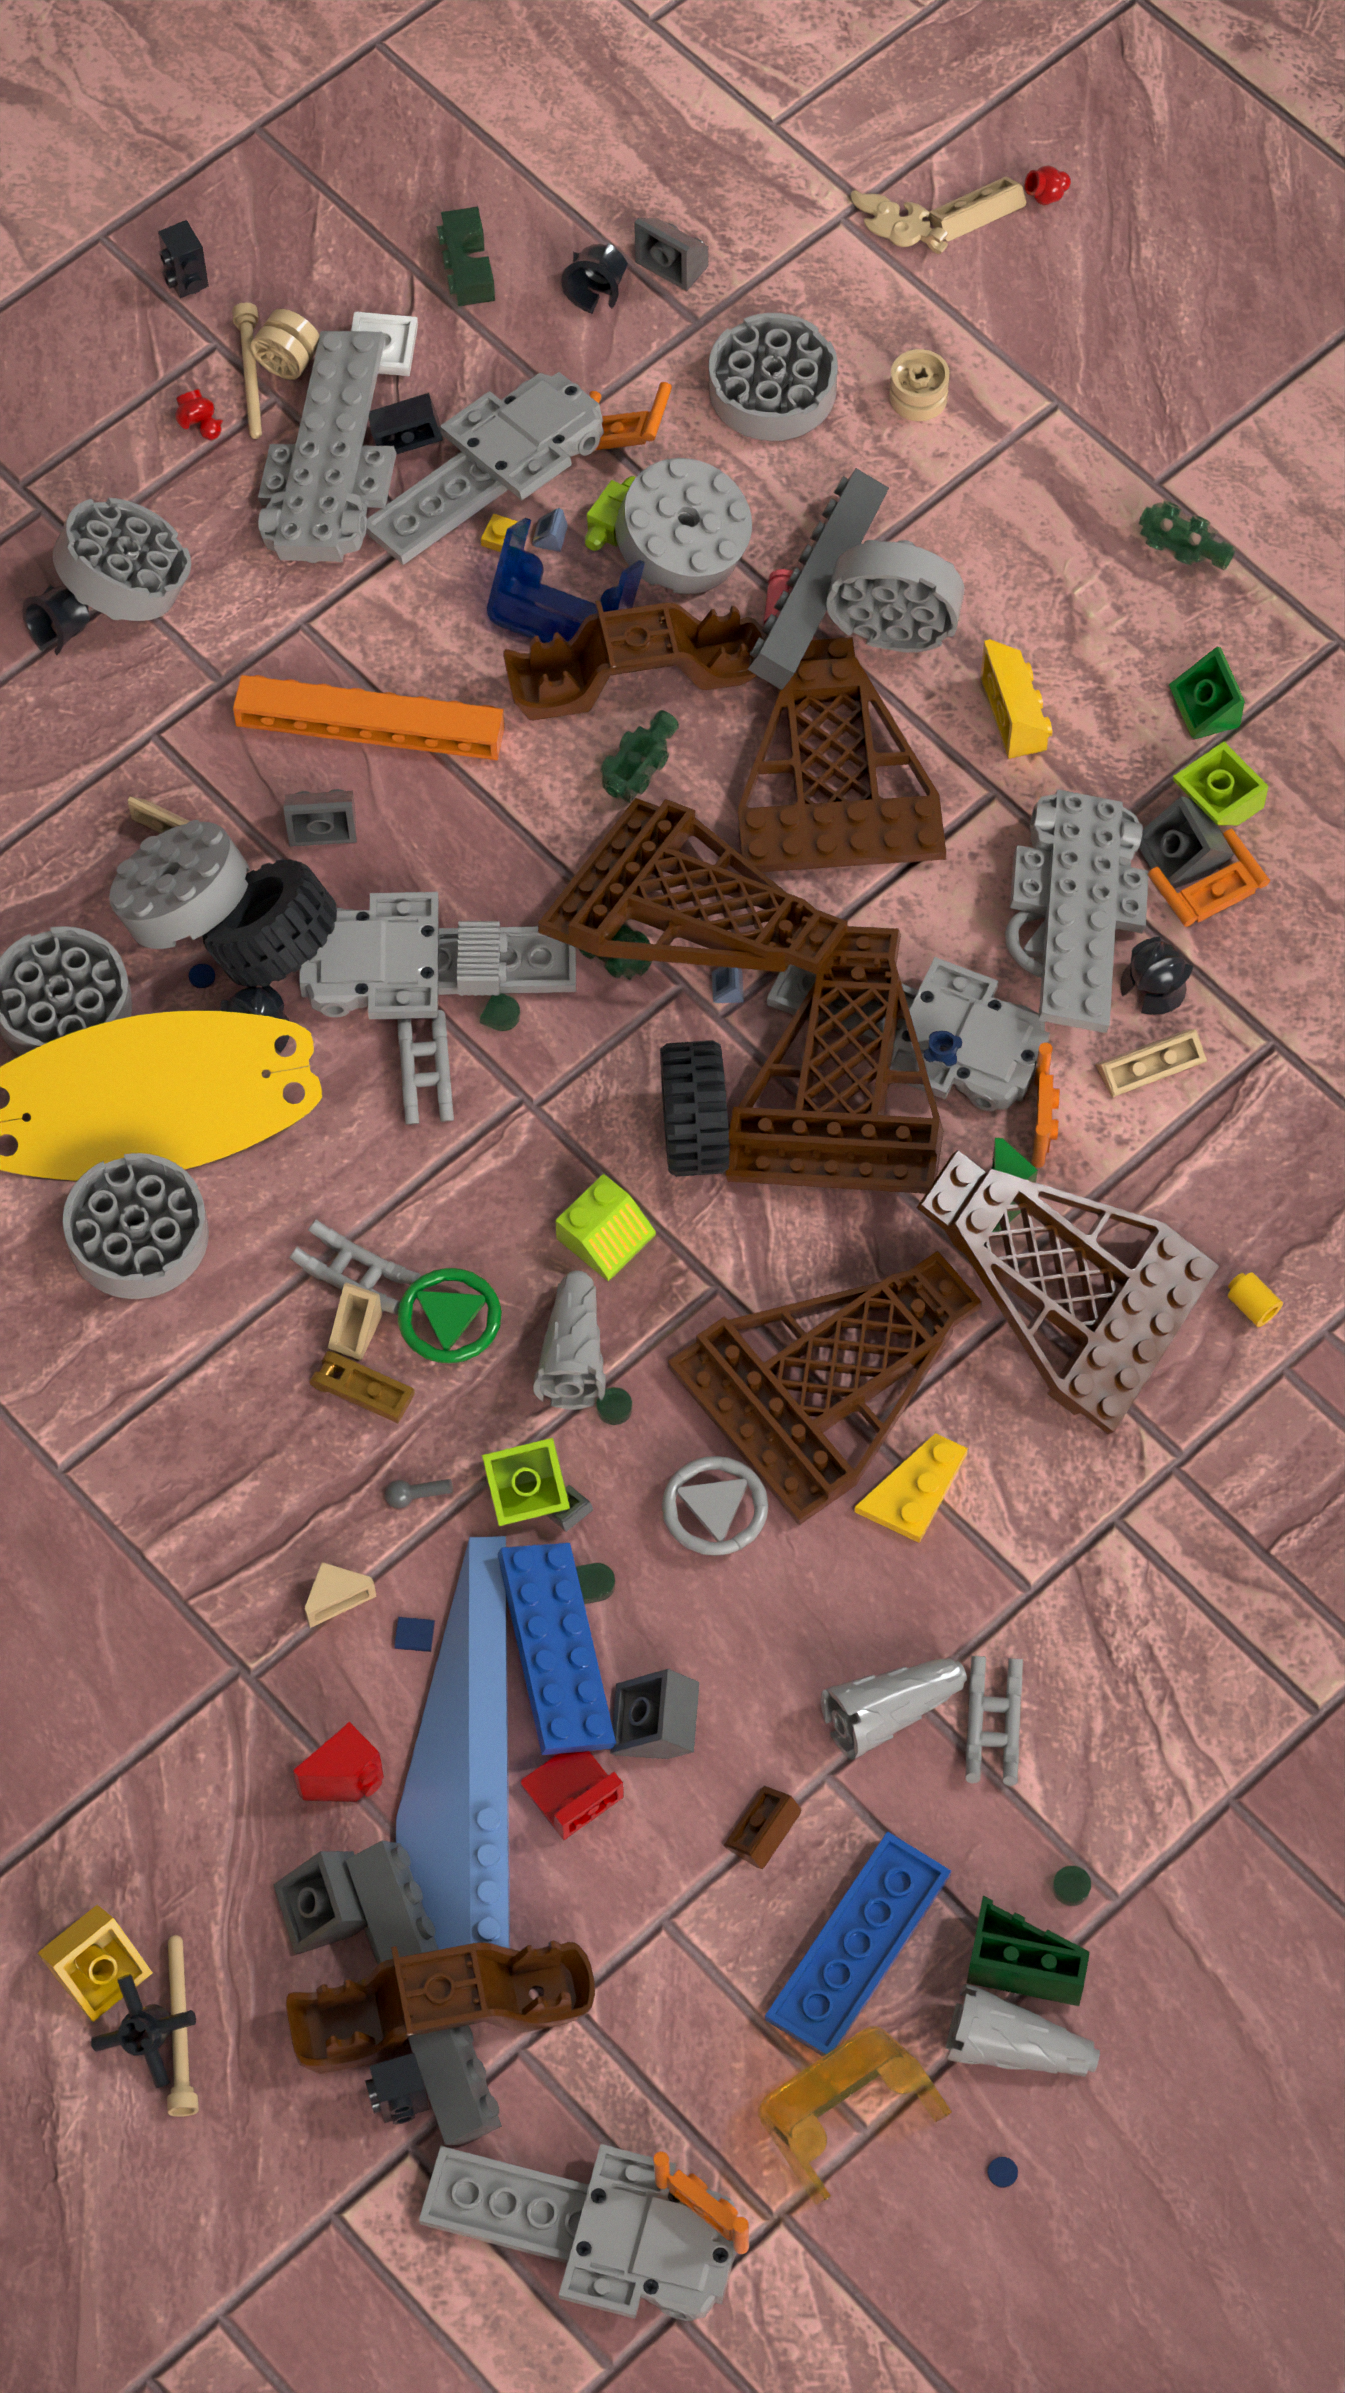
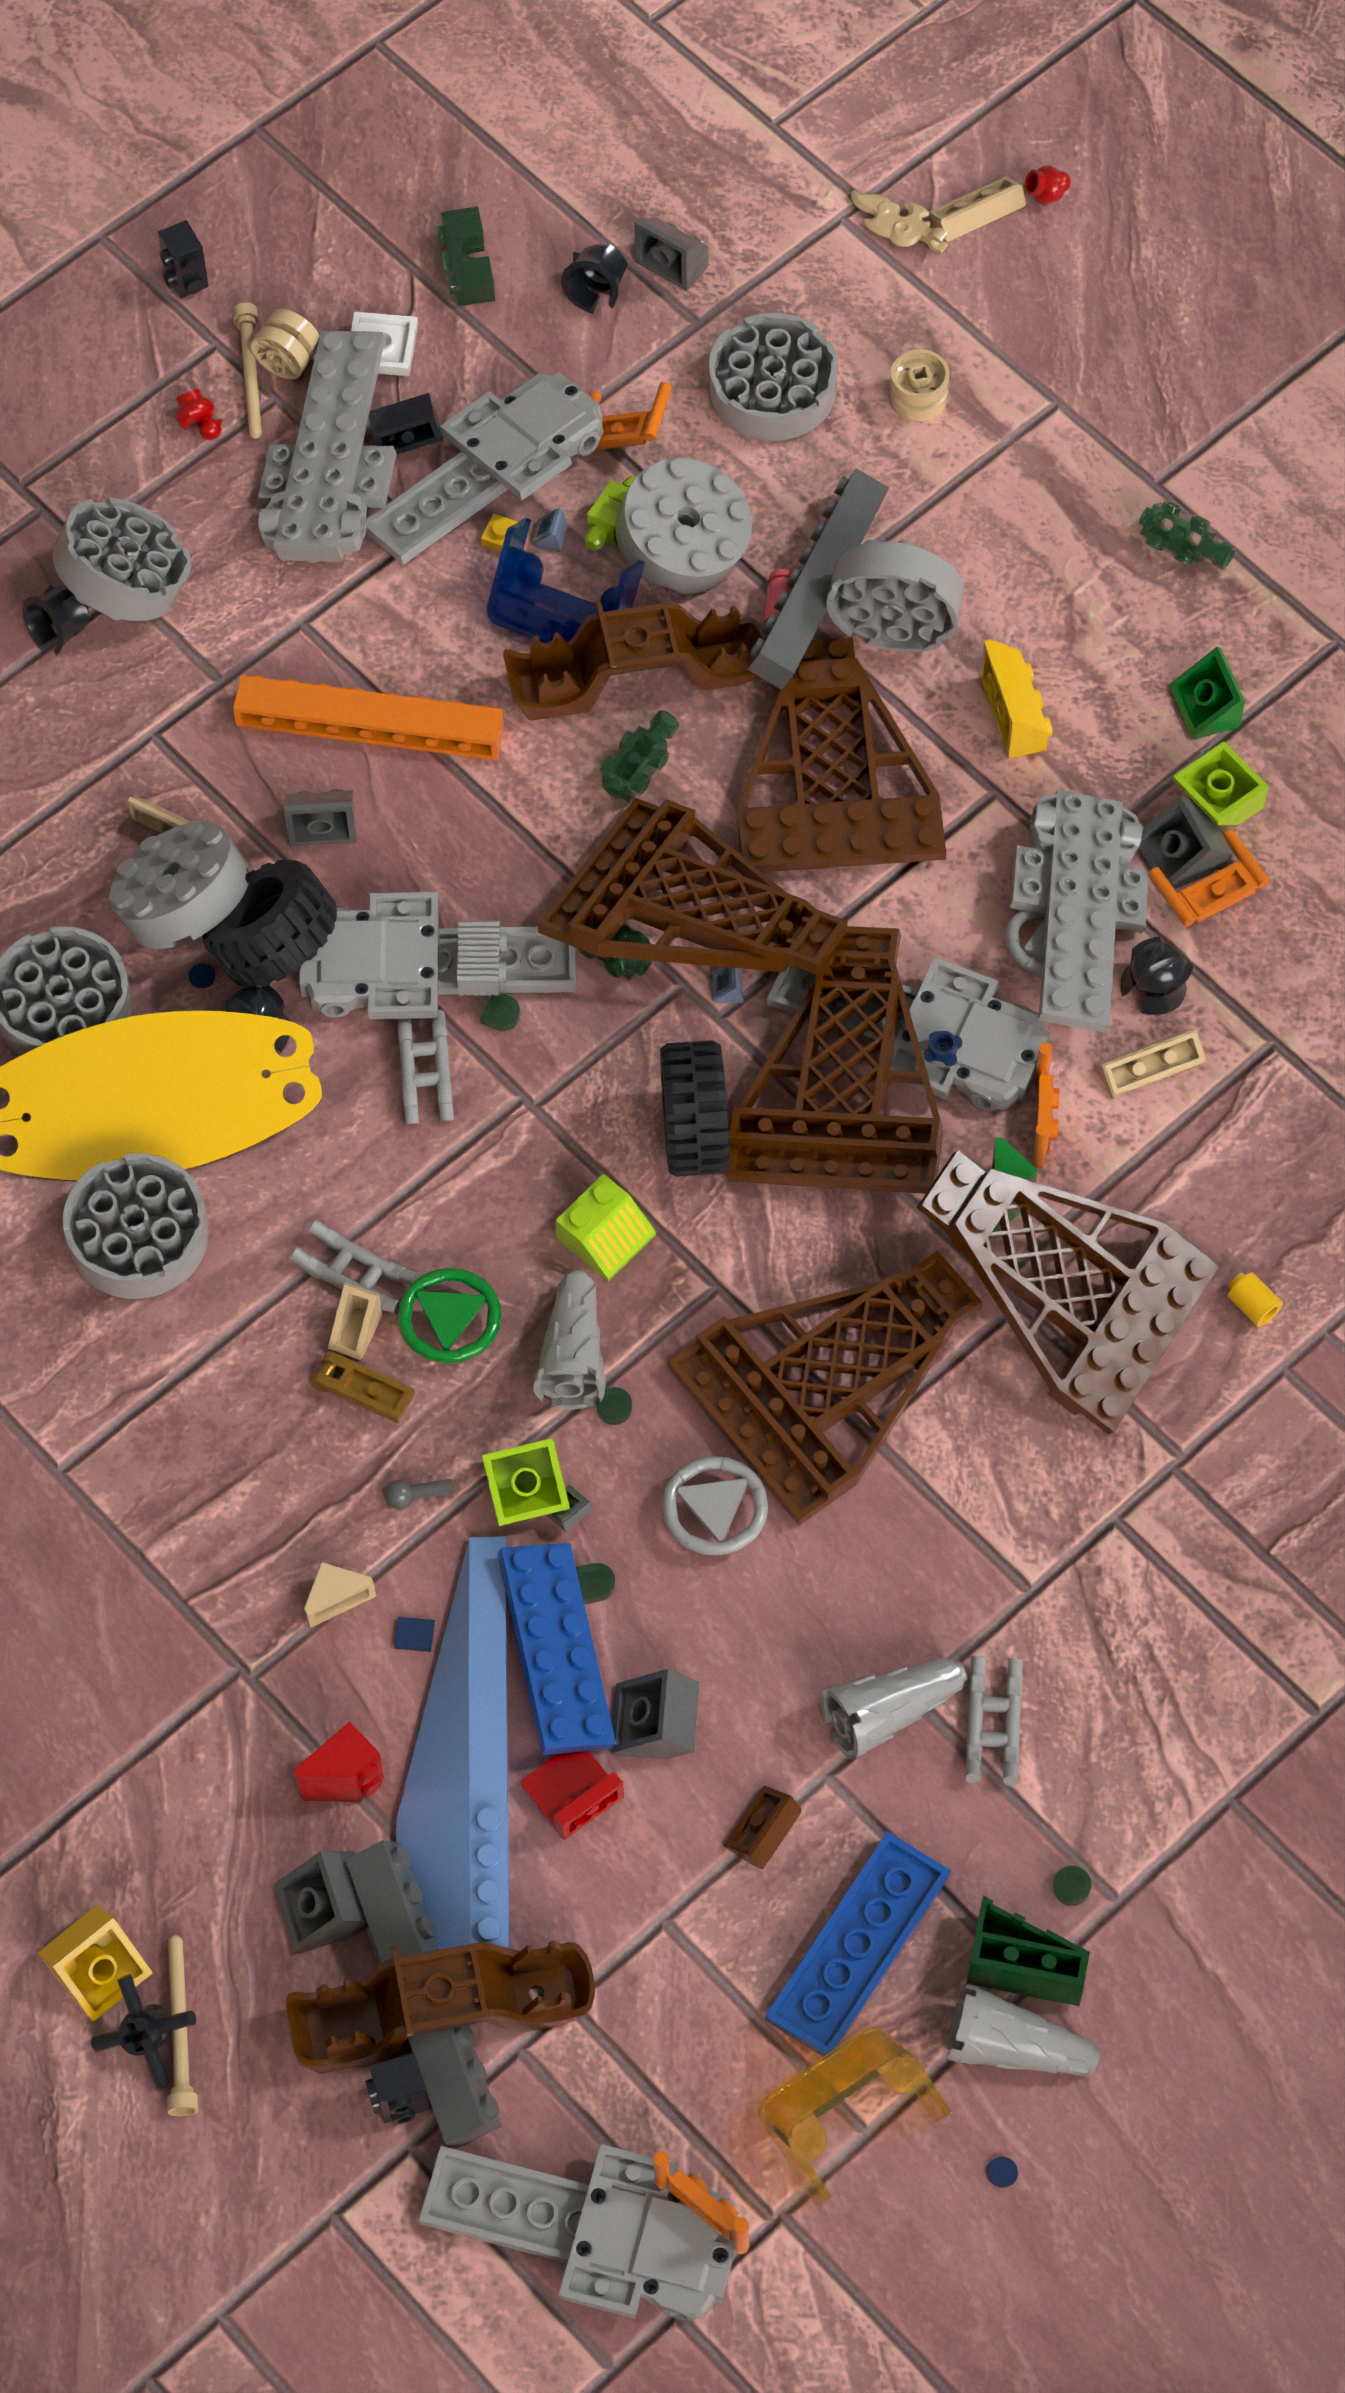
yellow wing [854,1433,968,1543] -> none

